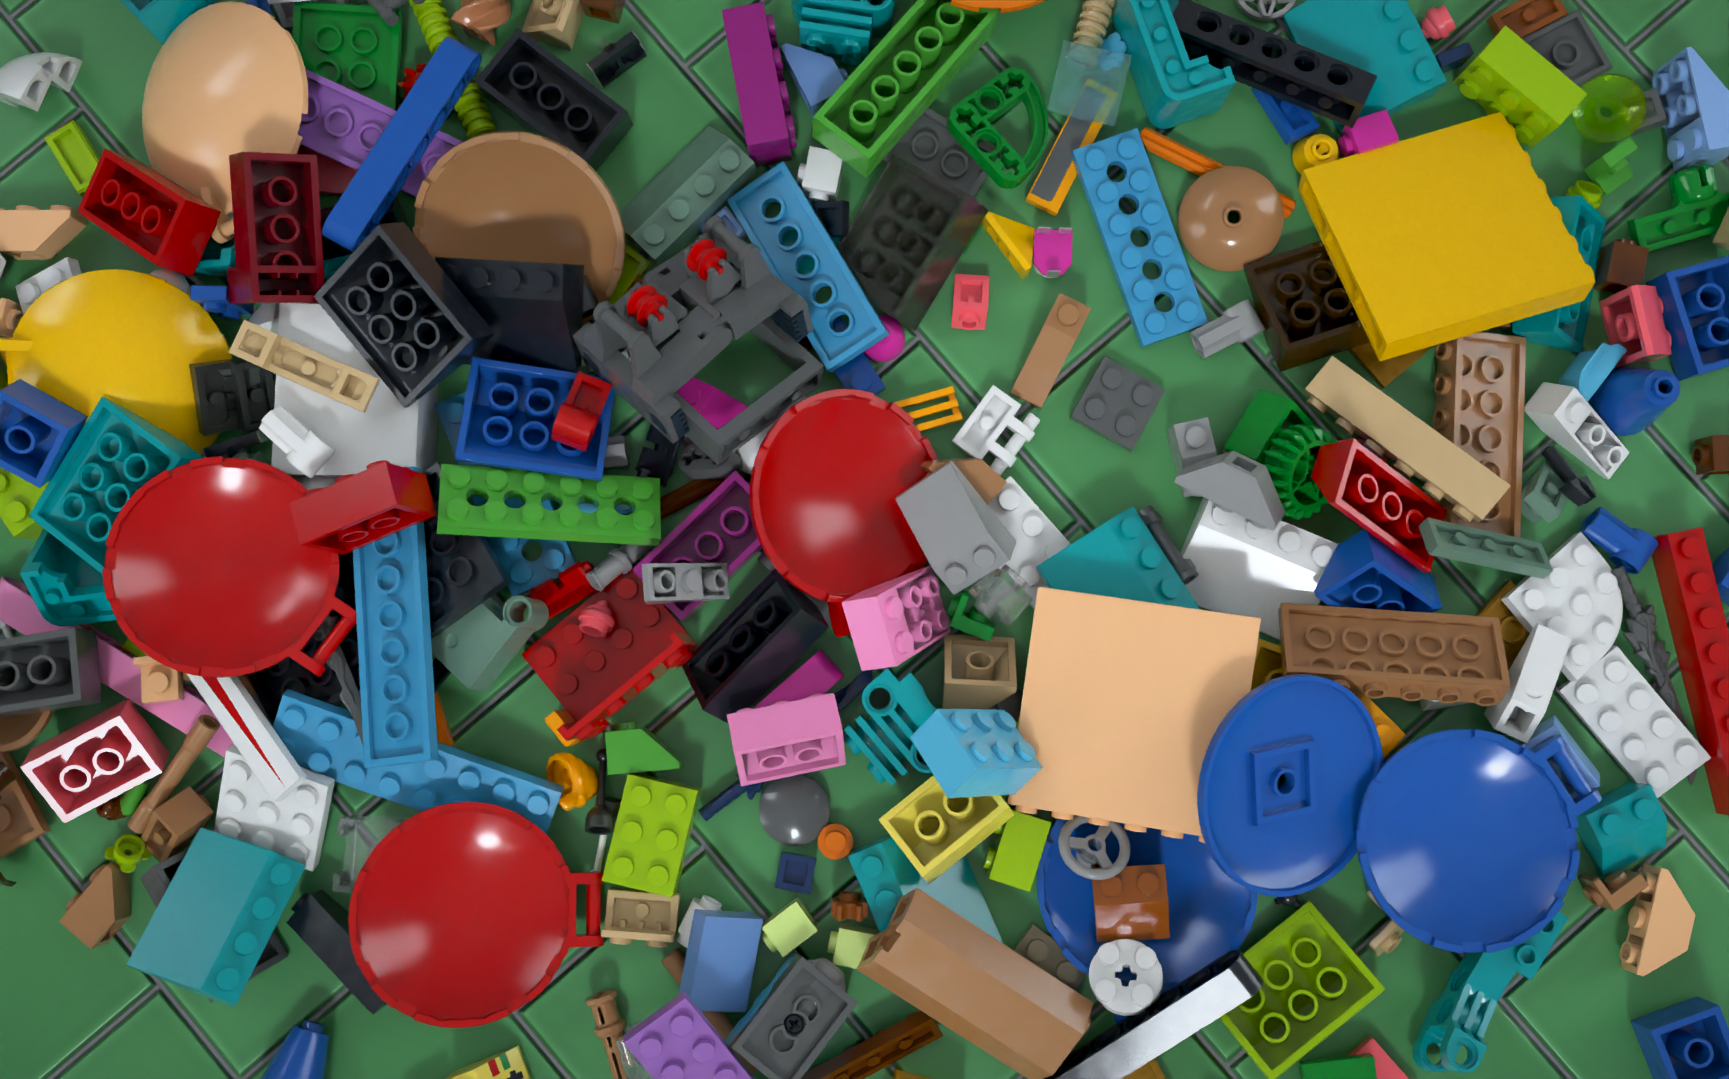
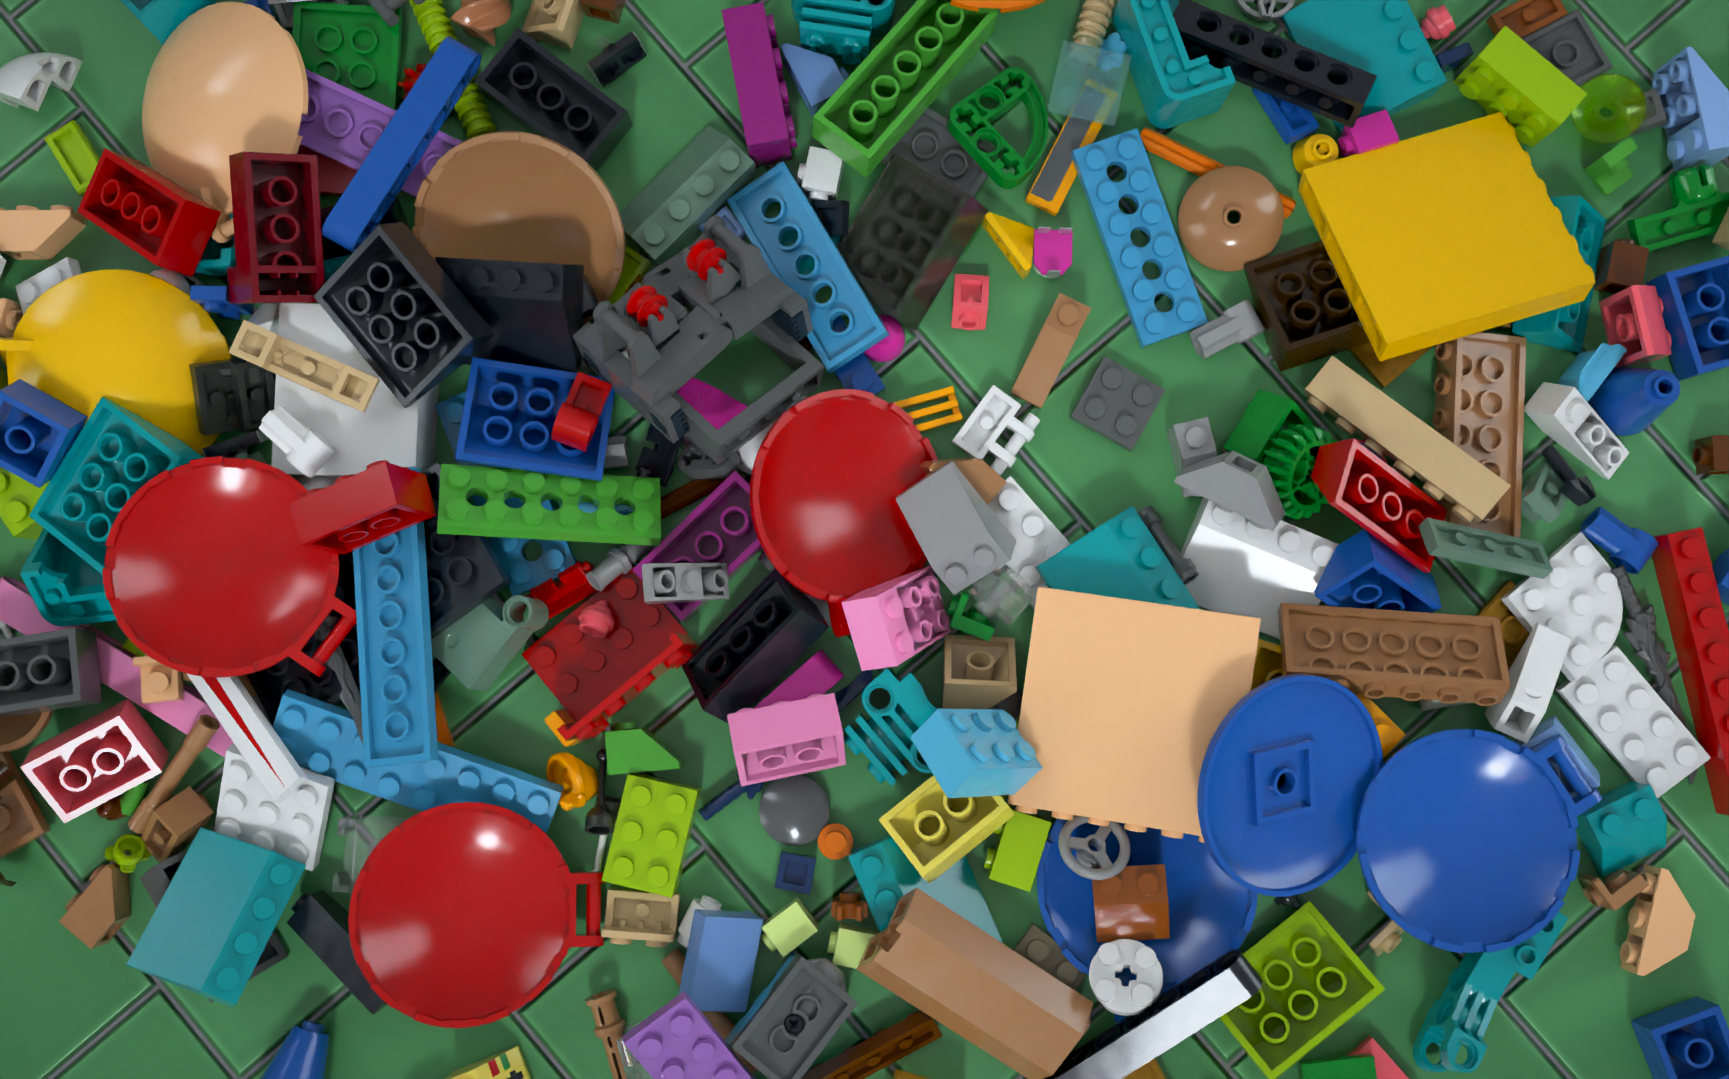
lime plate [1566,180,1603,209] -> none

